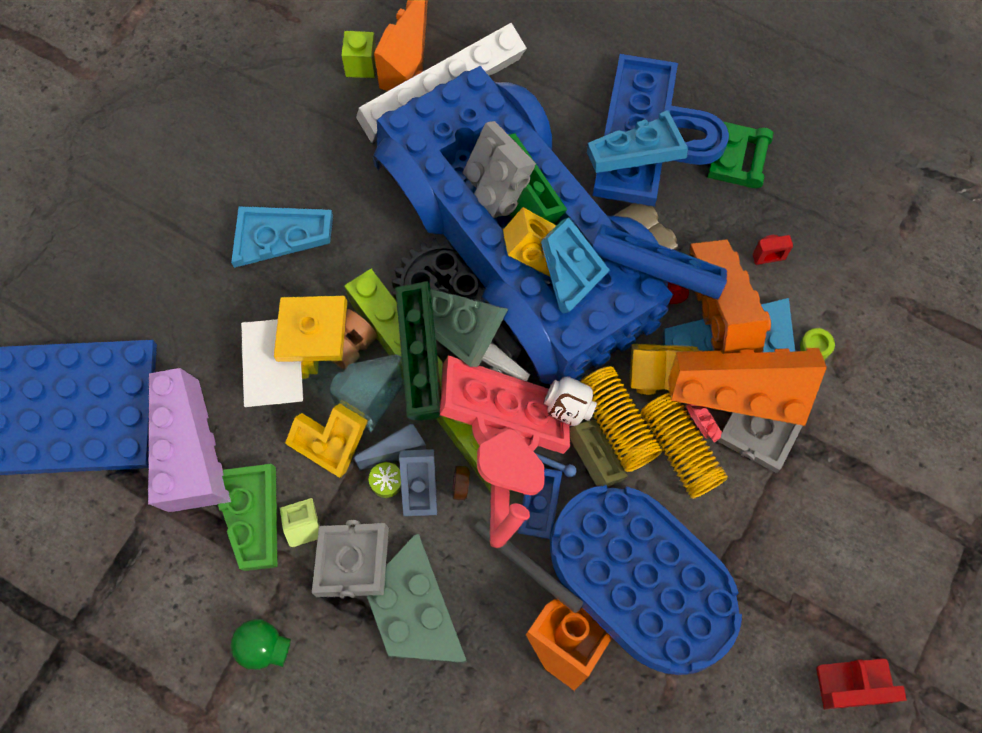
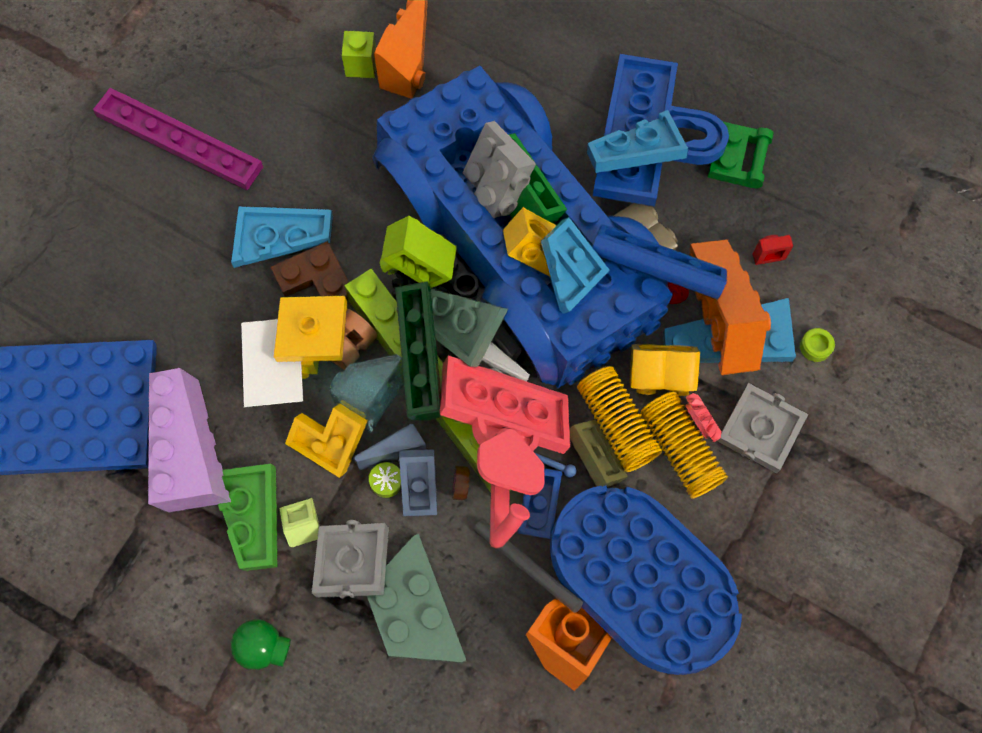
white arch [356,23,527,143] -> none
white head [544,377,597,426] -> none
orange wedge [668,348,827,426] -> none
red panel [816,659,907,710] -> none
none -> magenta plate [93,88,263,190]
none -> reddish brown plate [271,241,349,300]
none -> lime brick [380,216,457,288]

